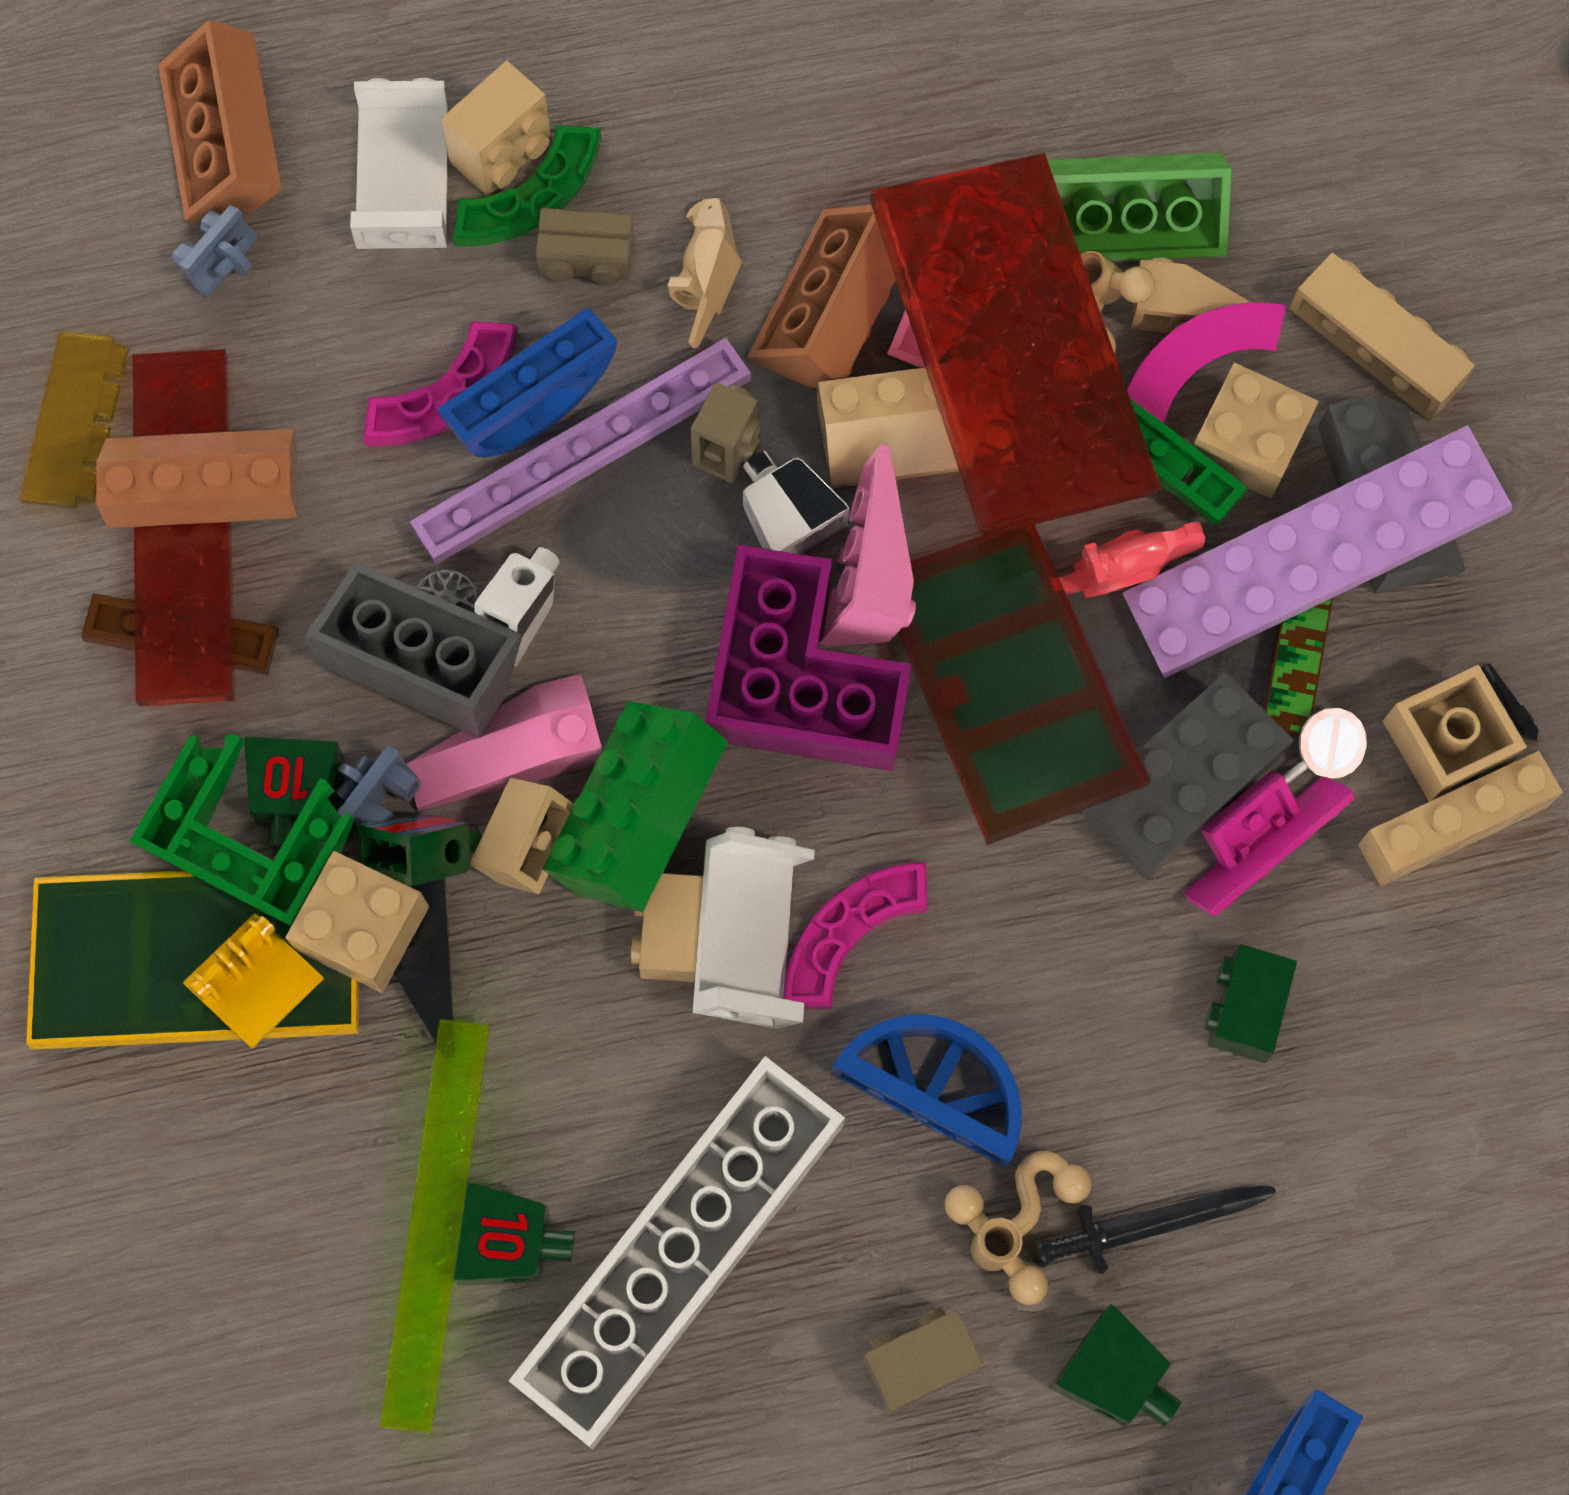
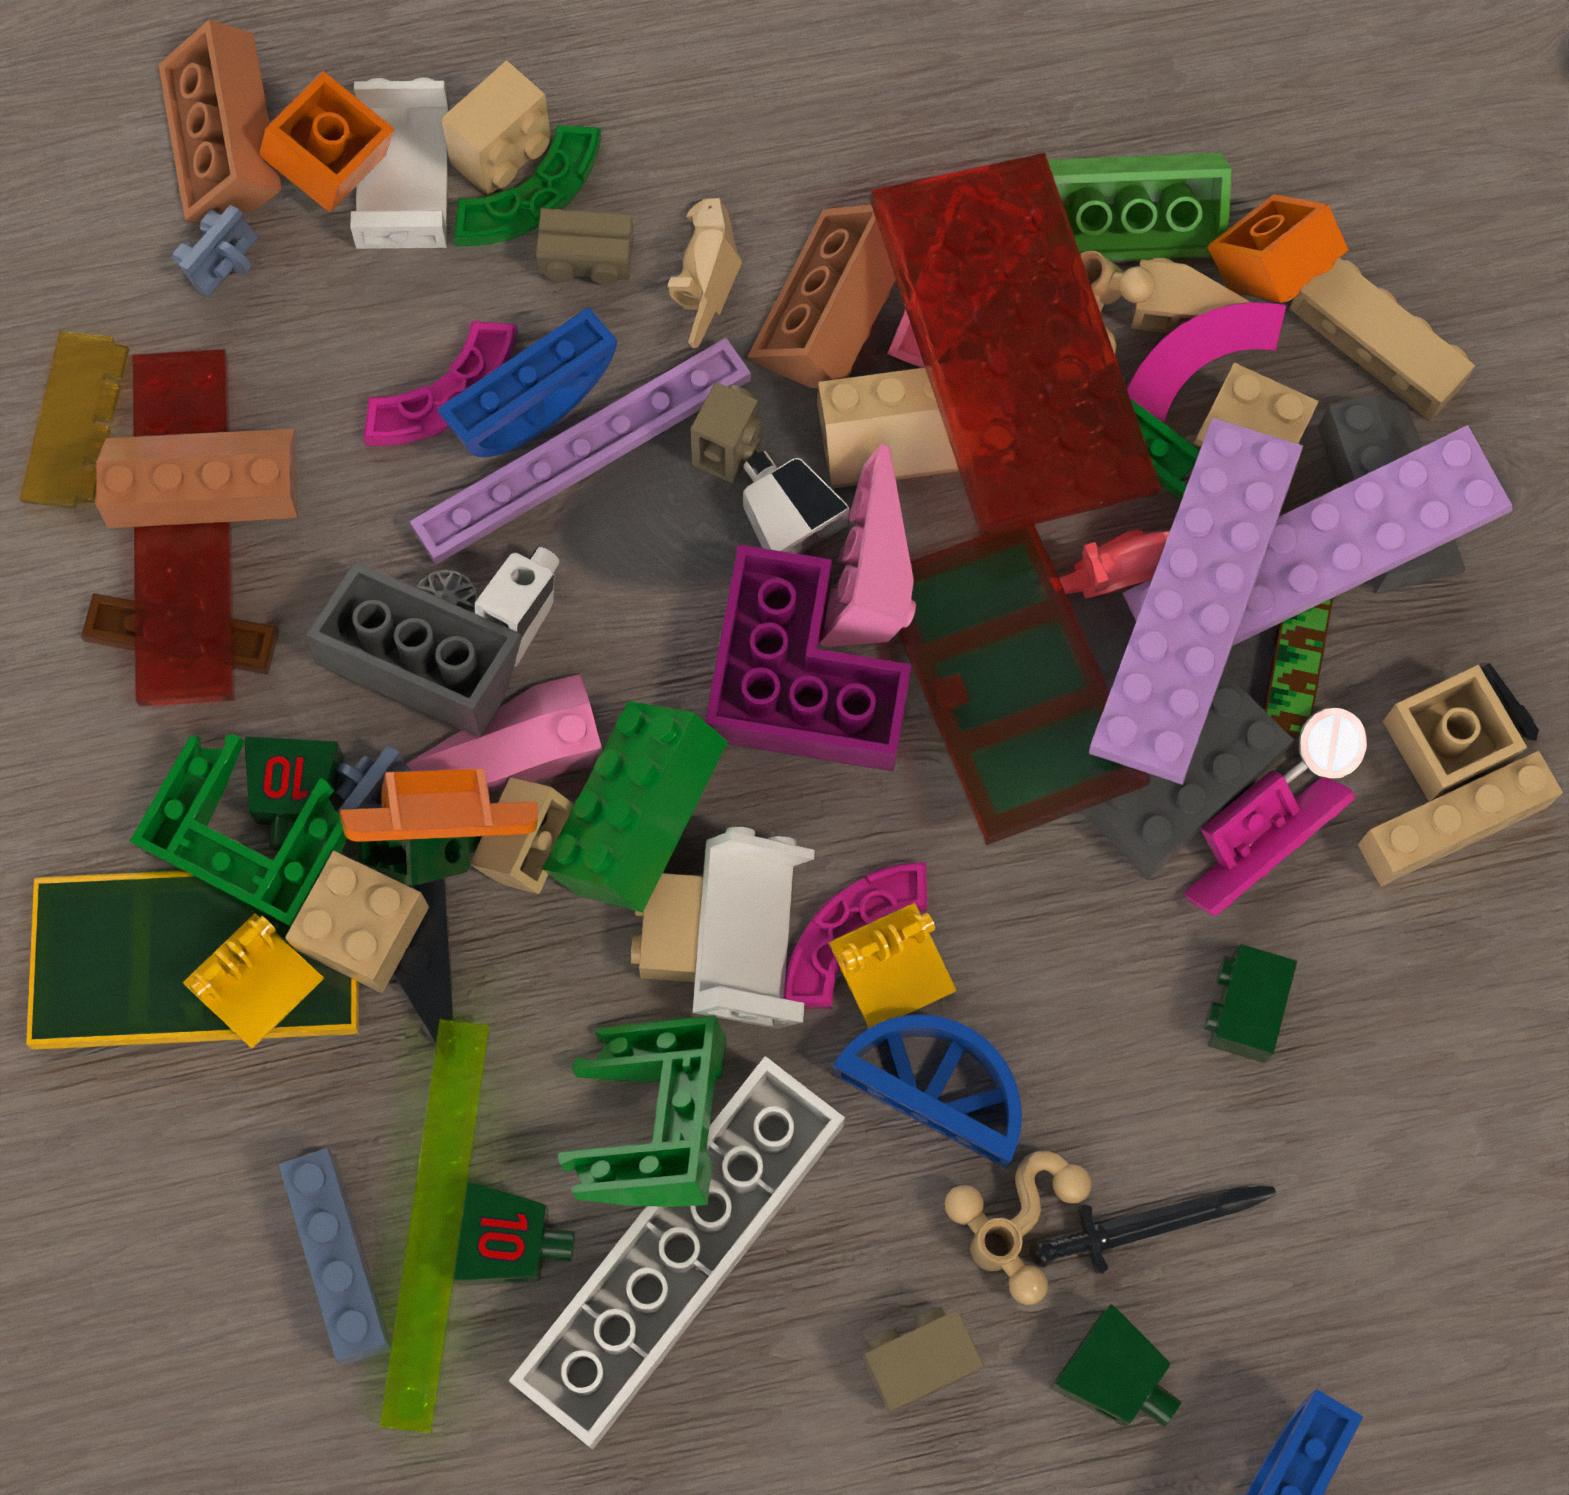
none -> orange brick [259,71,395,213]
none -> sand blue brick [279,1148,393,1365]
none -> orange plate [339,768,538,842]
none -> green wedge [558,1015,727,1207]
none -> yellow hinge [828,903,957,1028]
none -> lavender plate [1089,418,1303,785]
none -> orange brick [1207,194,1349,303]

